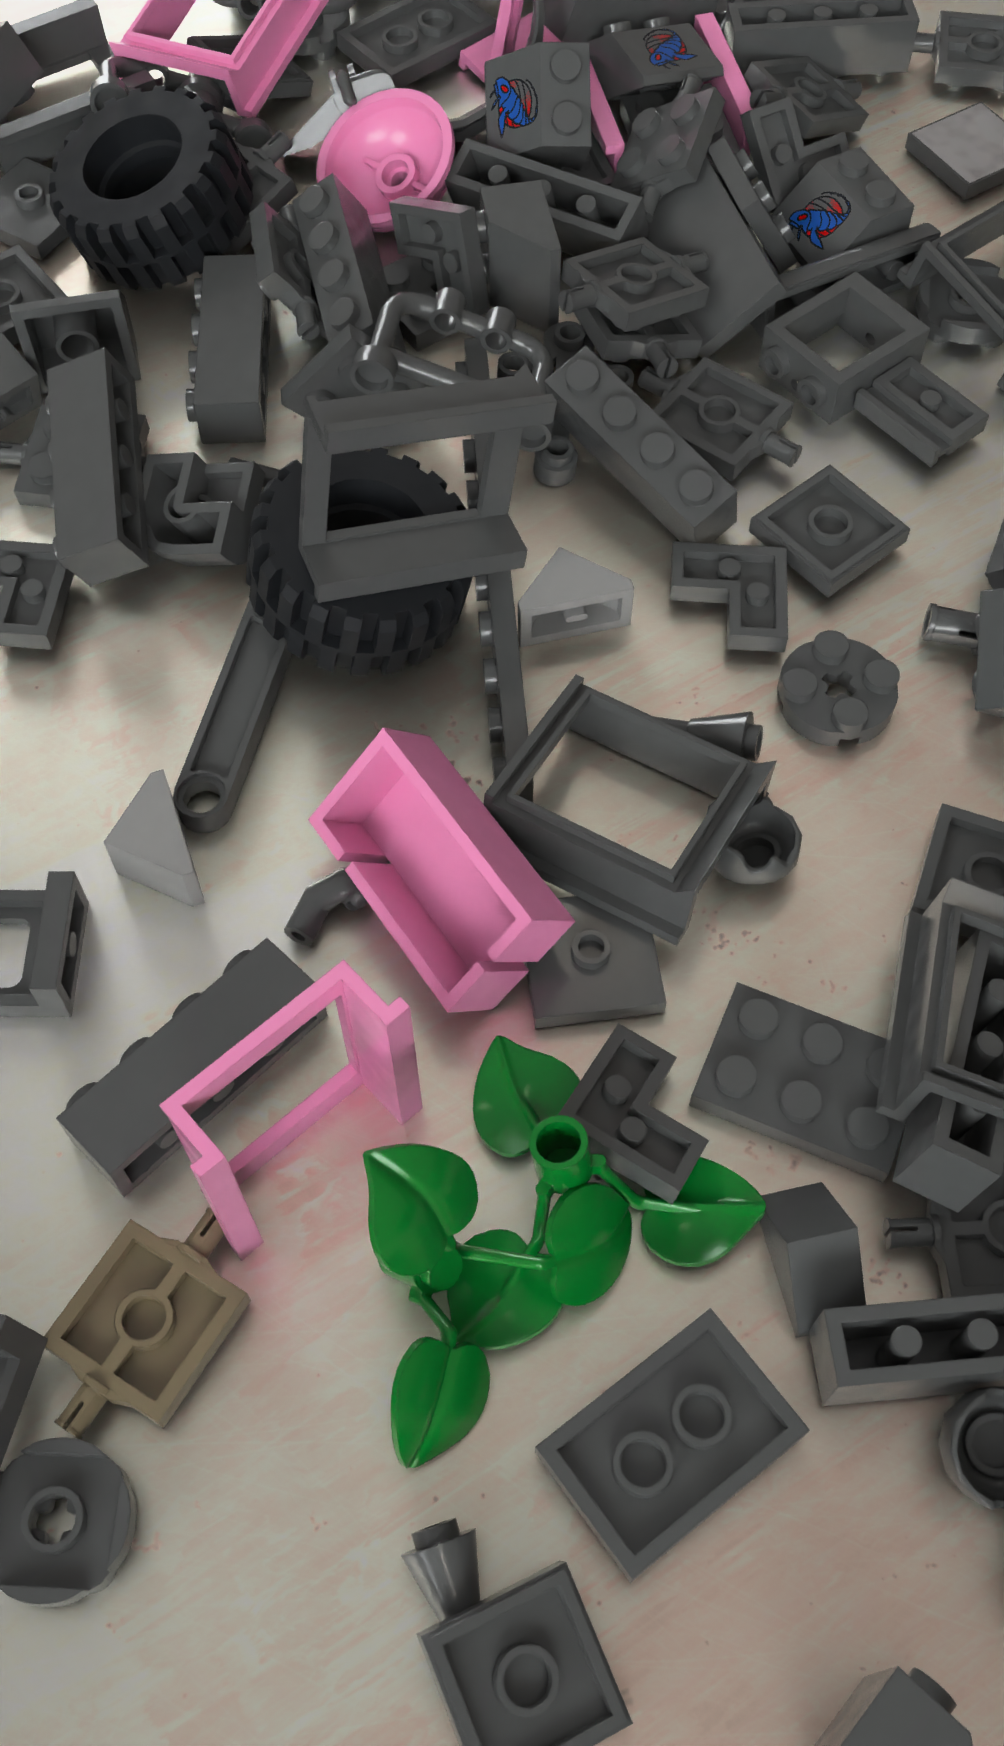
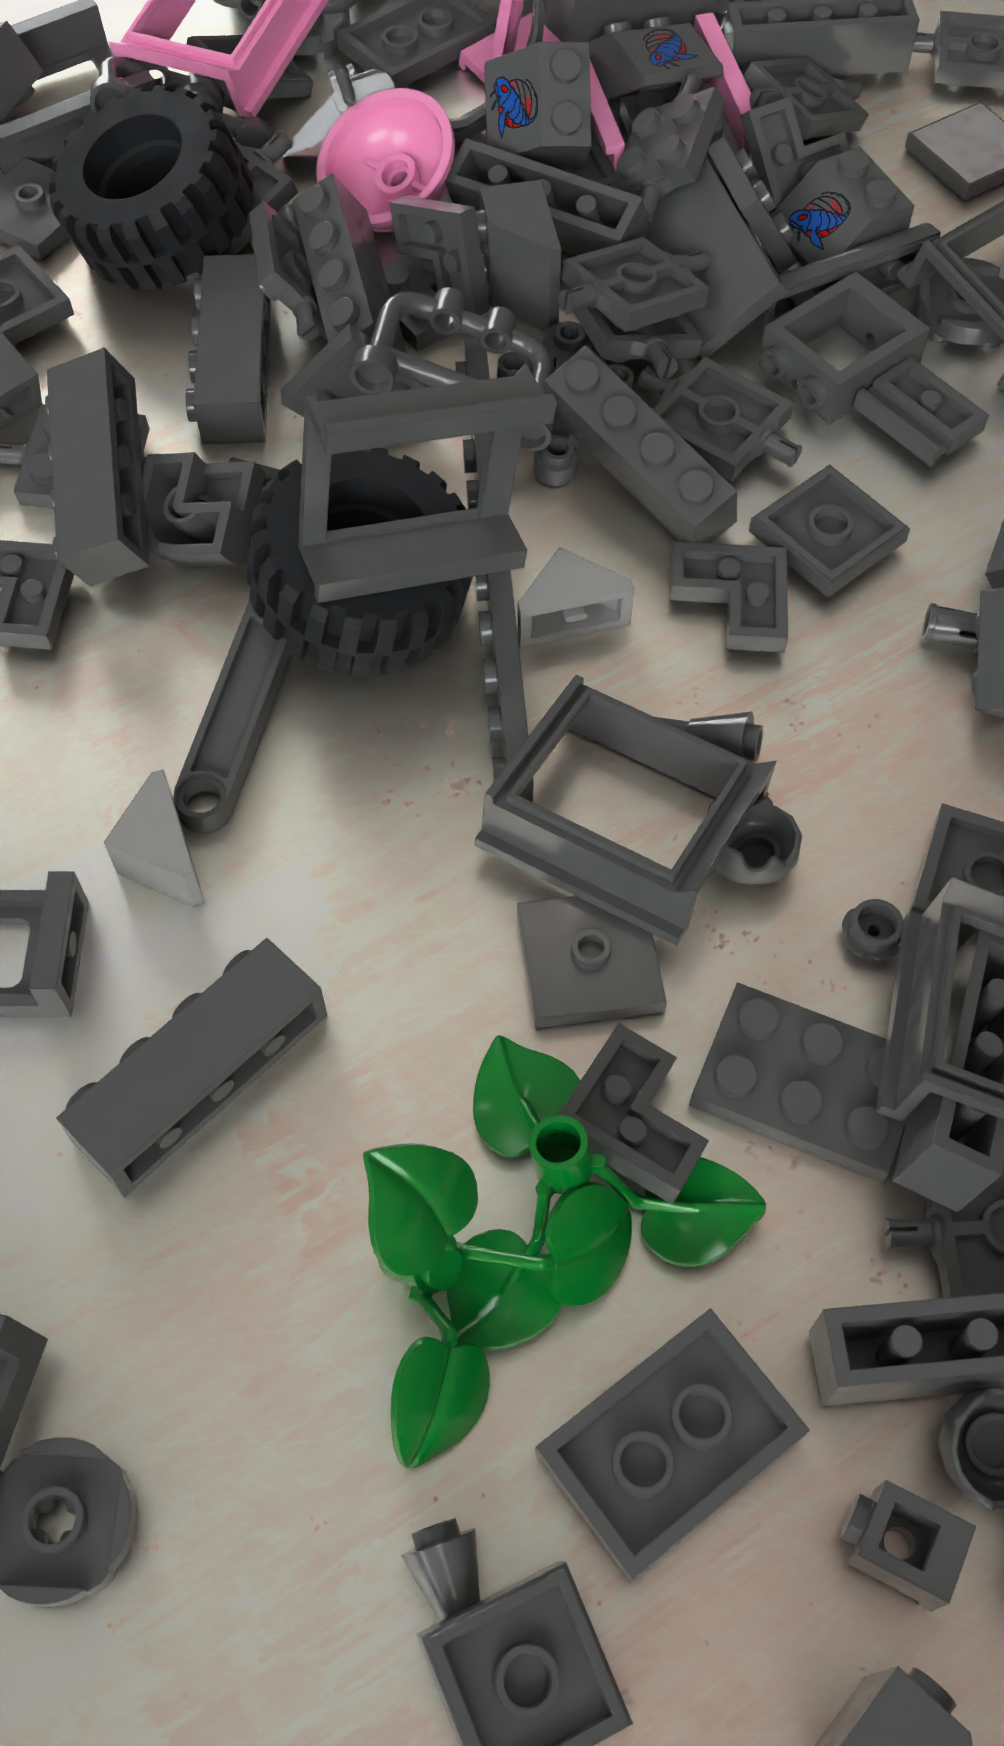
dark grey slope [9,289,141,394] -> none
dark tan plate [44,1208,251,1440] -> none
bright pink piece [159,960,423,1261] -> none
dark grey arm [284,867,367,945] -> none
bright pink piece [308,727,576,1013] -> none
dark grey slope [760,1182,866,1338] -> none
dark grey plate [777,630,900,746] -> none
none -> dark grey brick [840,1480,977,1611]
none -> dark grey plate [842,899,904,961]

